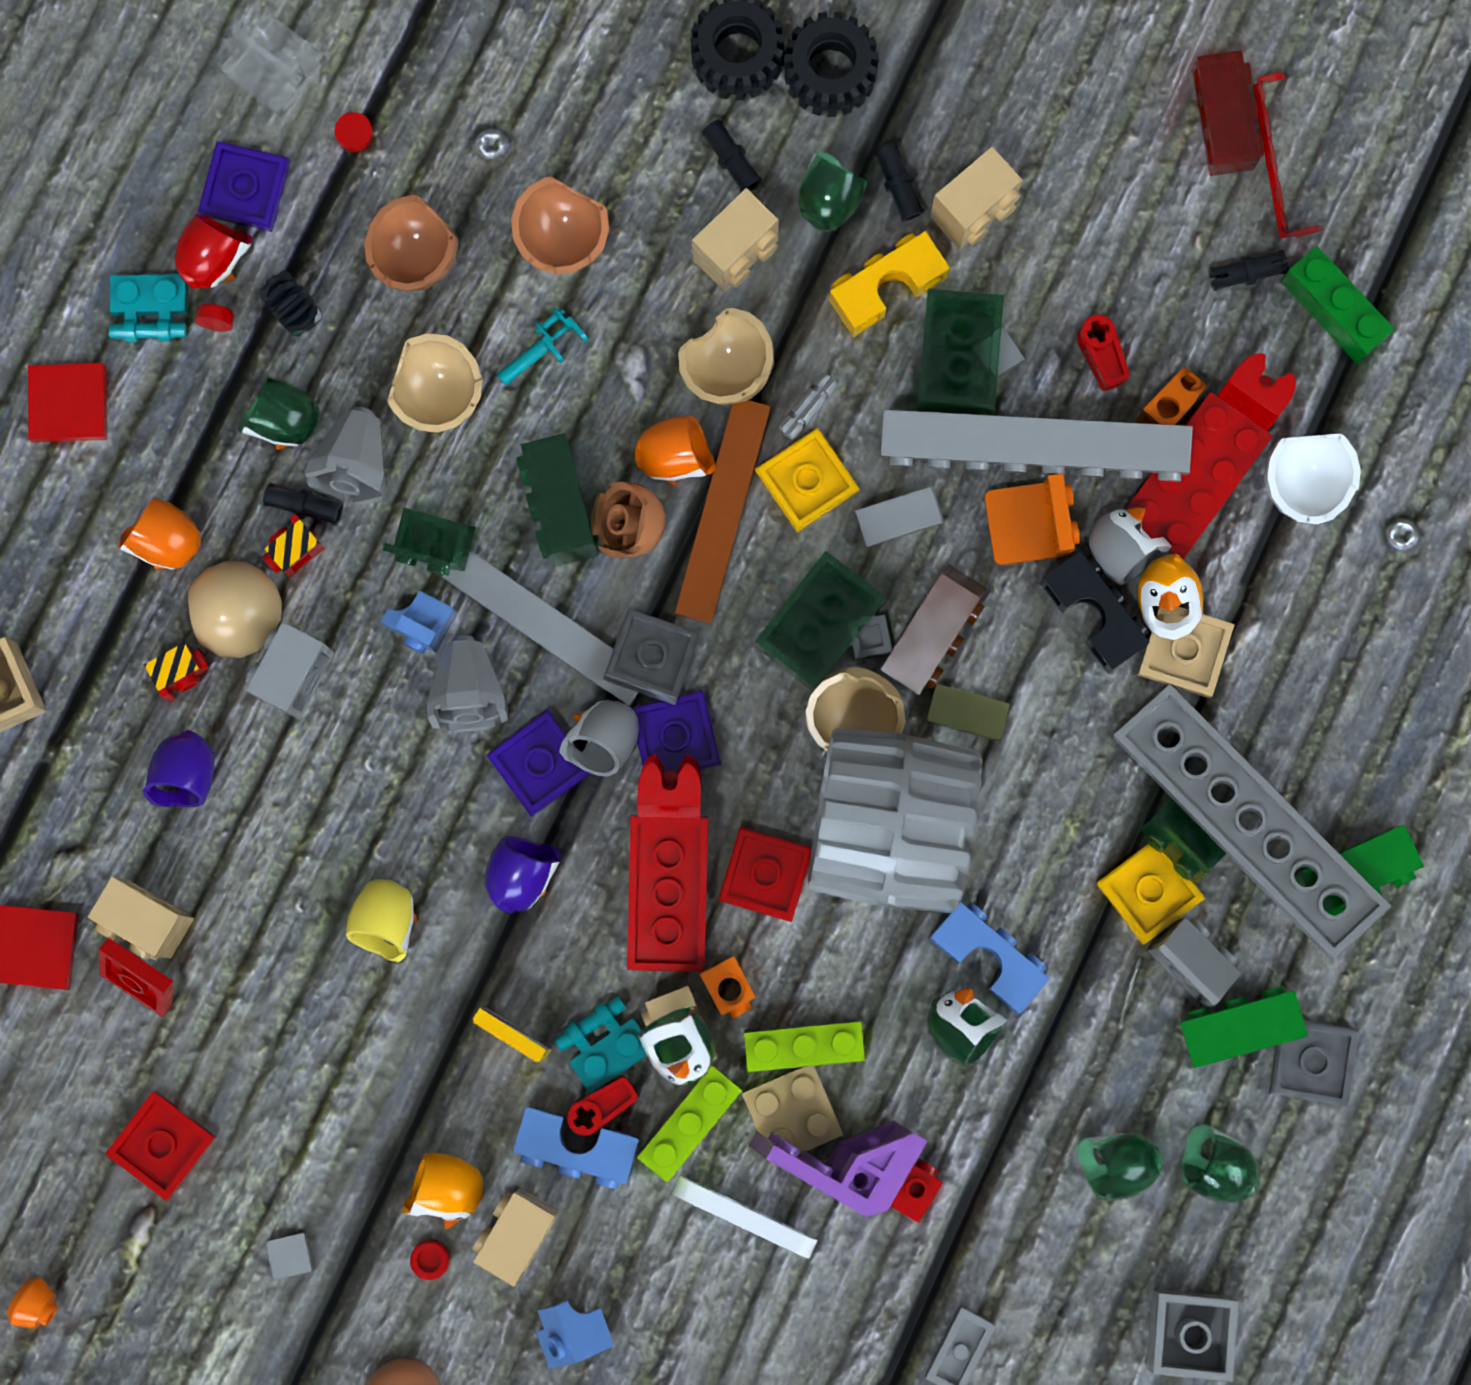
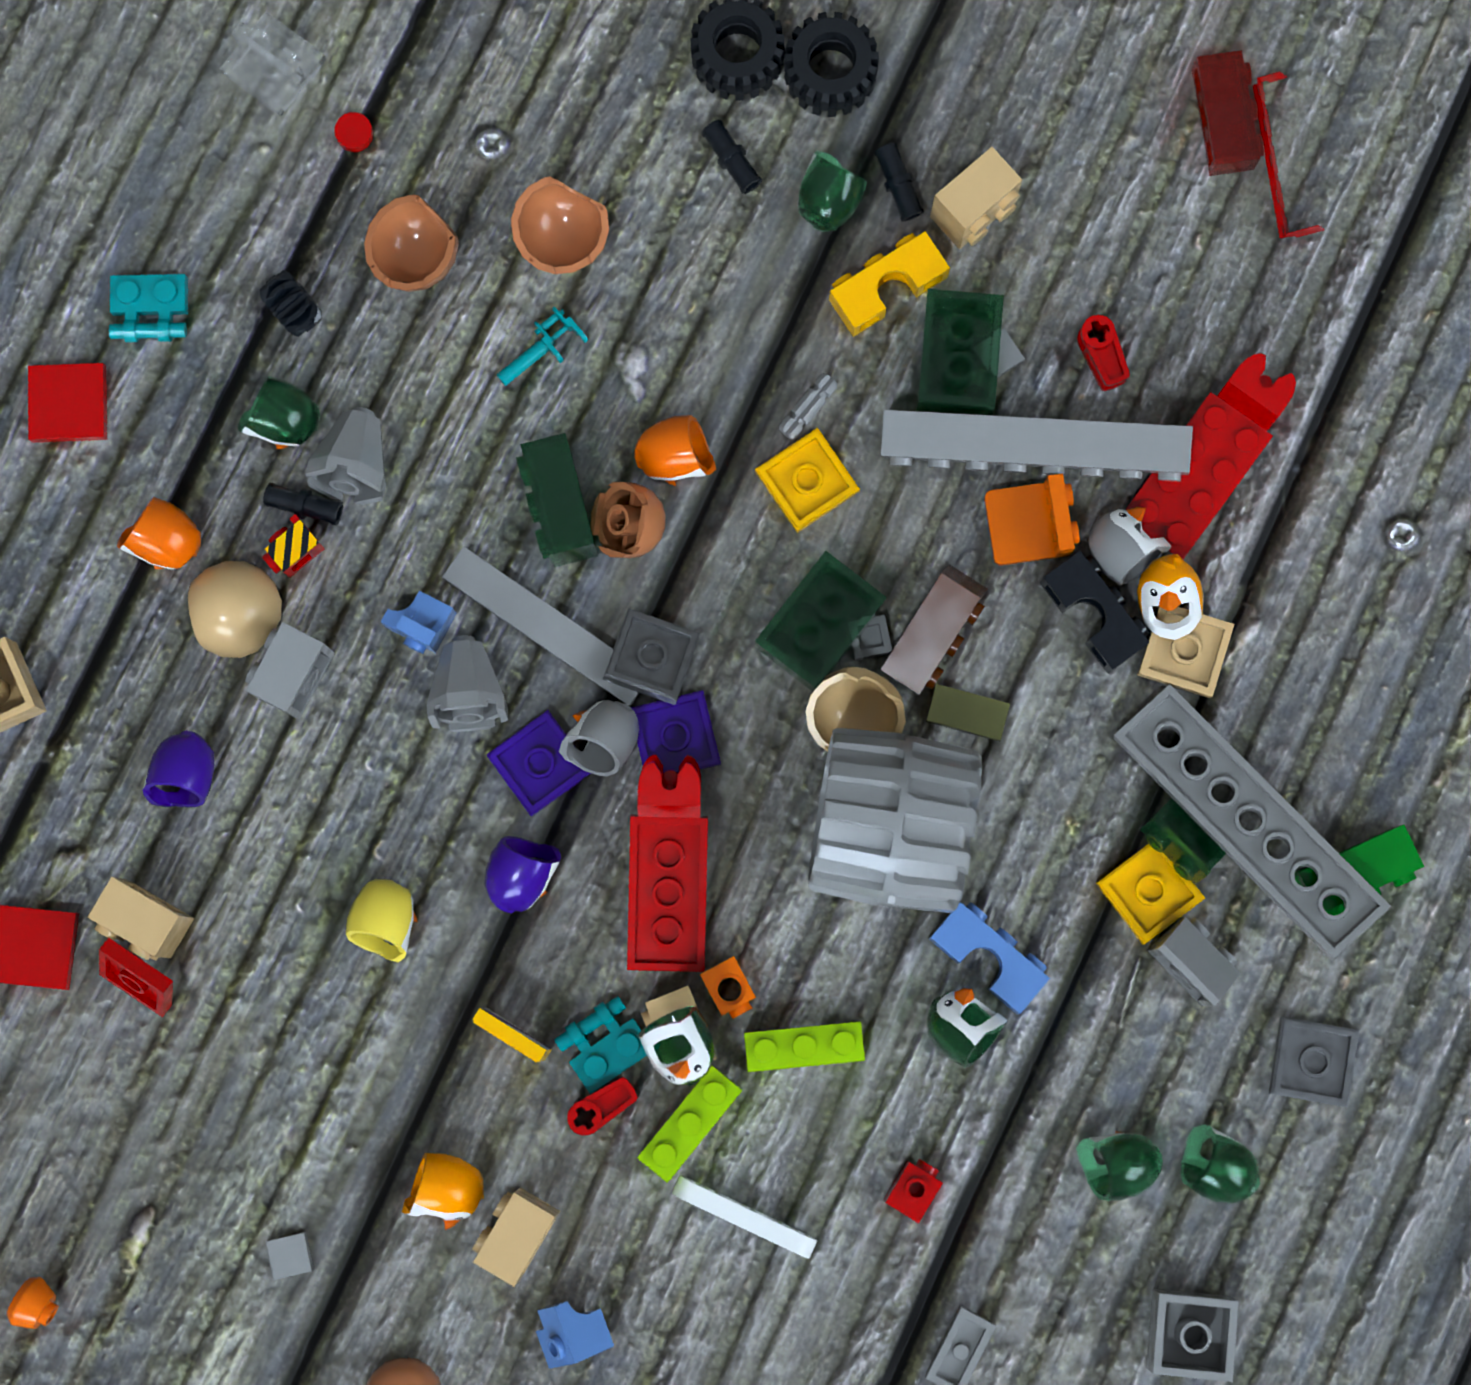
red tile [105,1091,217,1201] -> none
brick [144,642,210,702] -> none
red piece [174,214,253,289] -> none
red tile [195,304,235,332] -> none
dark purple tile [198,141,291,232] -> none
clear green bracket [383,507,476,576] -> none
tan cylinder [387,333,482,433] -> none
red tile [410,1239,450,1280] -> none
medium blue arch [513,1106,640,1189] -> none
dark orange tile [675,400,771,625] -> none
tan cylinder [678,308,774,406] -> none
tan brick [692,188,779,292] -> none
red tile [718,827,812,922] -> none
tan plate [741,1066,843,1166] -> none
medium lavender bracket [749,1120,927,1217] -> none
light grey slope [855,487,944,547] -> none
orange leg [1135,366,1208,425] -> none
green brick [1180,986,1308,1068] -> none
black pin [1208,250,1289,291] -> none
white cylinder [1264,434,1361,524] -> none
green brick [1281,246,1394,364] -> none

